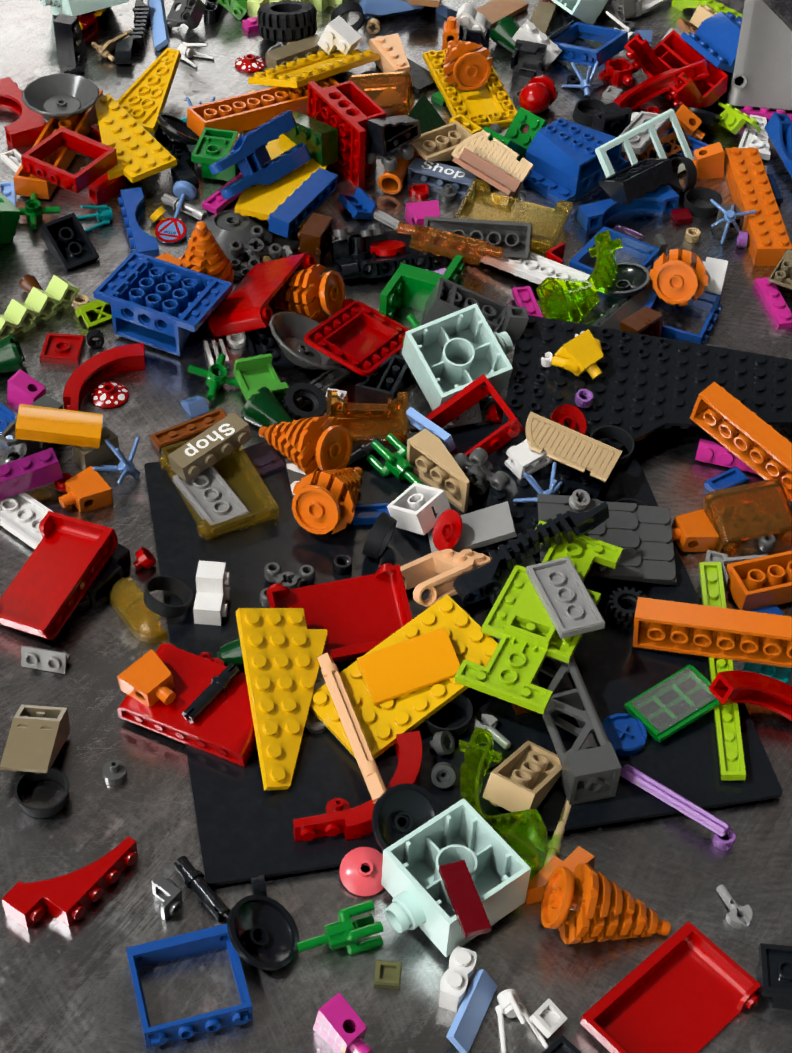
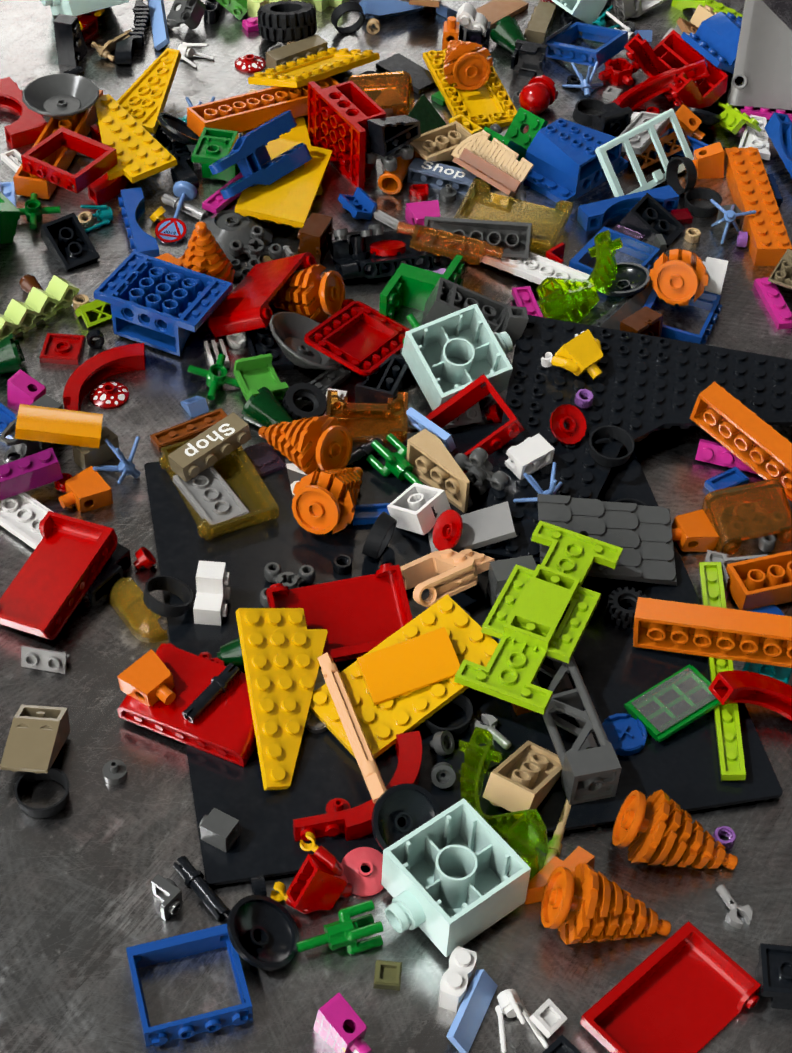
red arch [2,836,138,929] -> none
blue brick [268,168,338,238] -> none
dark green wedge [284,111,339,167] -> none
white brick [317,16,362,56] -> none
light nougat wedge [369,33,410,87] -> none
dark red tile [439,860,491,939] -> none
black piece [453,502,609,605] -> none
white brick [512,19,562,69] -> none
tan piece [525,412,622,482] -> none
light grey tile [526,557,605,639] -> none
light grey bush [568,489,590,511] -> none
black slope [599,158,675,204] -> none
medium lavender axle [620,764,729,837] -> none
none -> tan axle [77,211,95,228]
none -> dark grey brick [199,808,240,853]
none -> red torso [270,832,352,914]
none -> teal plant [591,5,620,29]
none -> orange plant [612,789,738,870]
none -> black slope [621,193,685,248]

